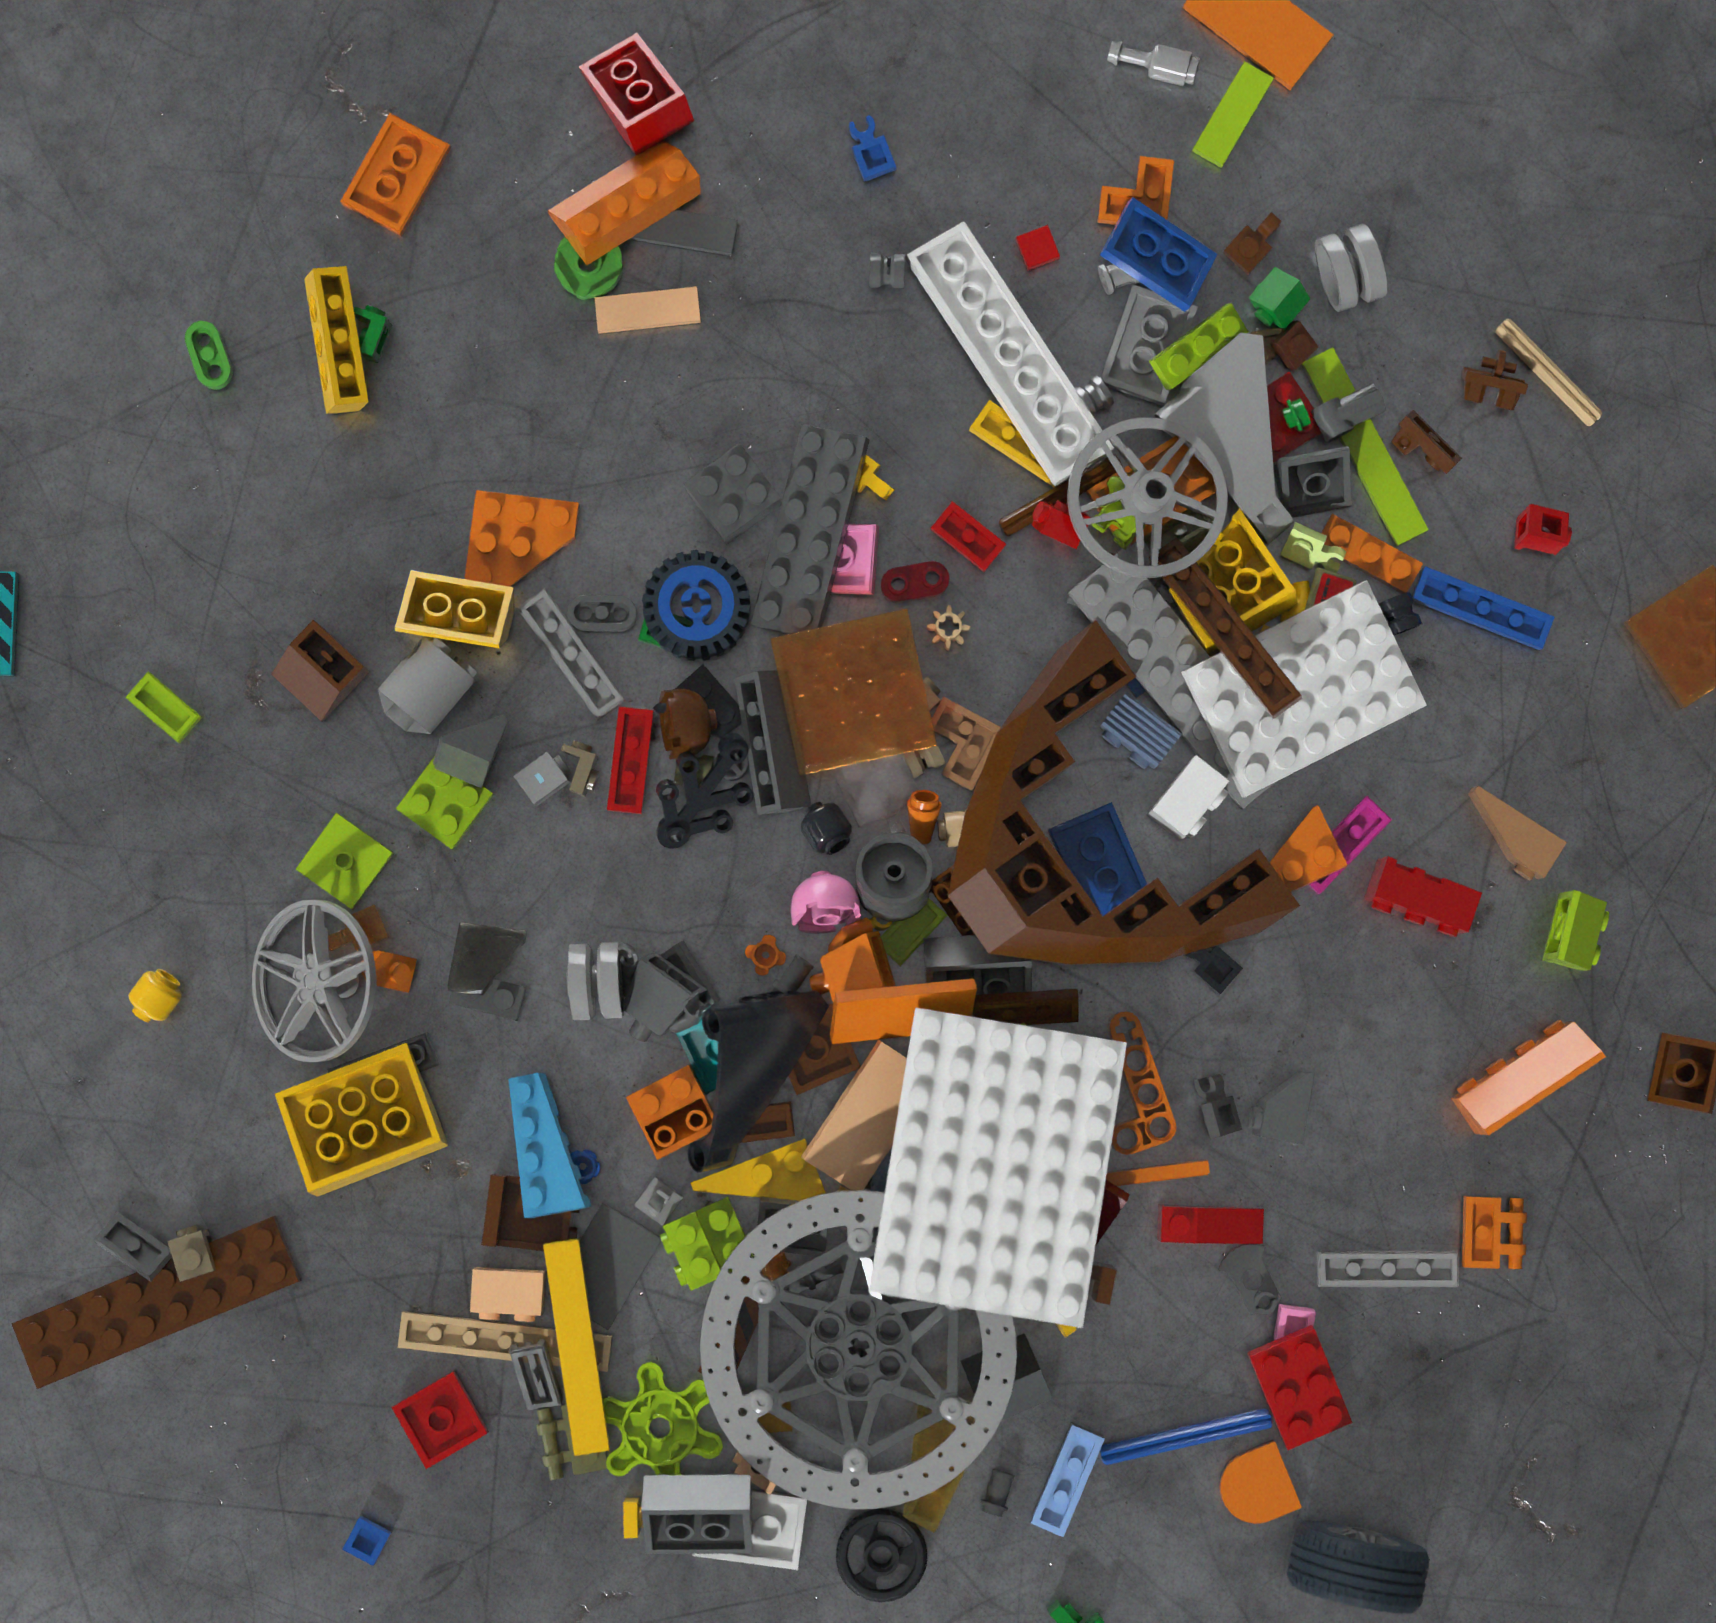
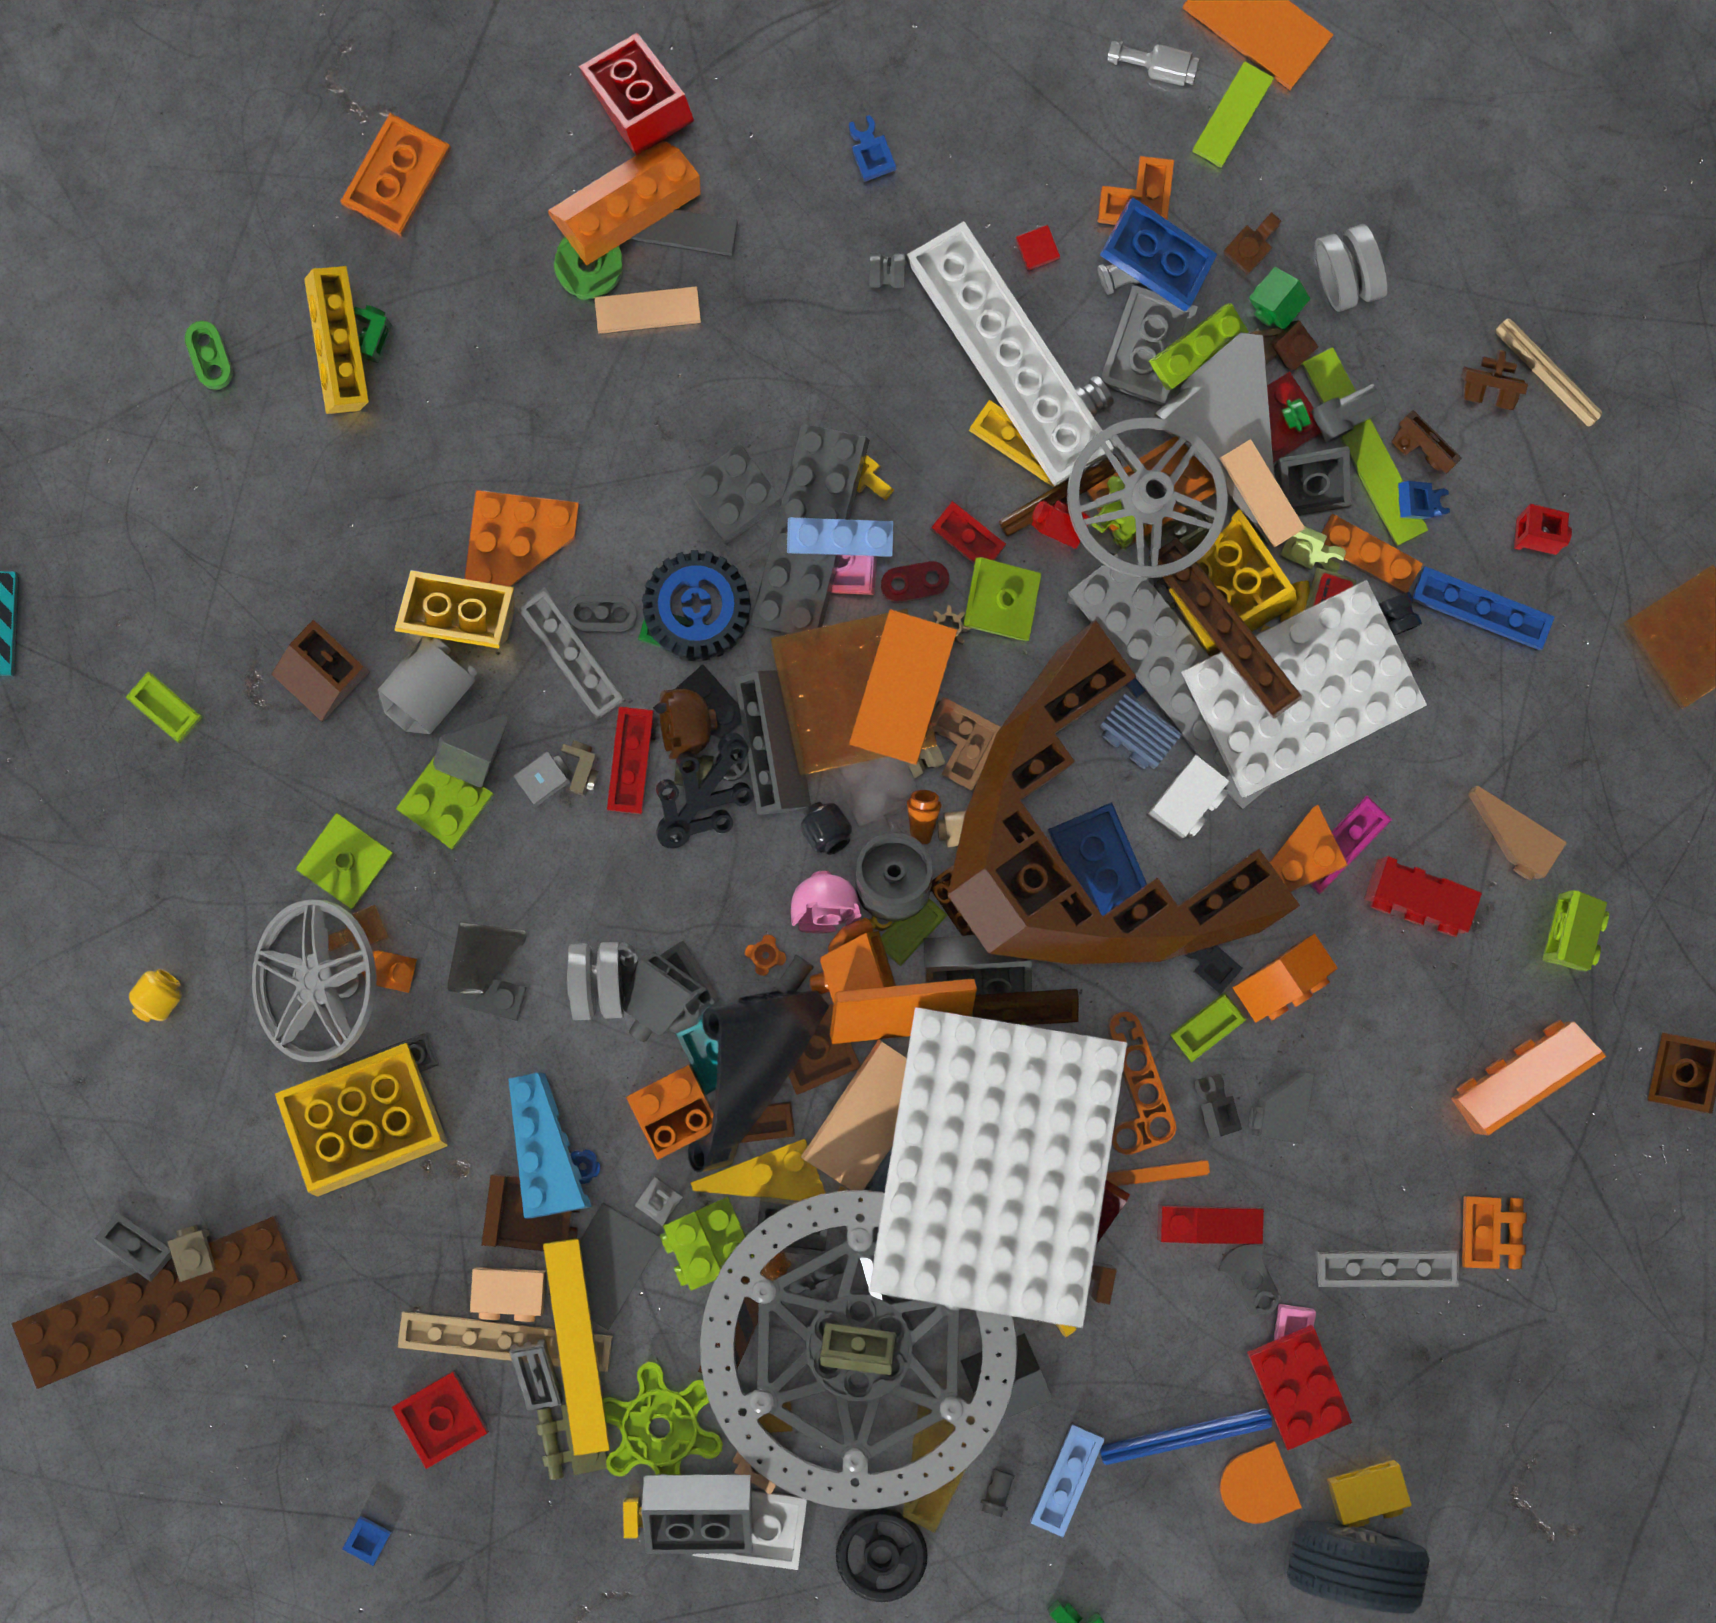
none -> light blue plate [787,517,893,557]
none -> olive slope [820,1323,896,1375]
none -> orange tile [849,609,958,765]
none -> lime plate [963,557,1041,641]
none -> lime tile [1169,992,1247,1062]
none -> light nougat tile [1219,439,1305,548]
none -> orange brick [1232,933,1338,1022]
none -> yellow brick [1327,1460,1412,1527]
none -> blue plate [1398,481,1450,520]

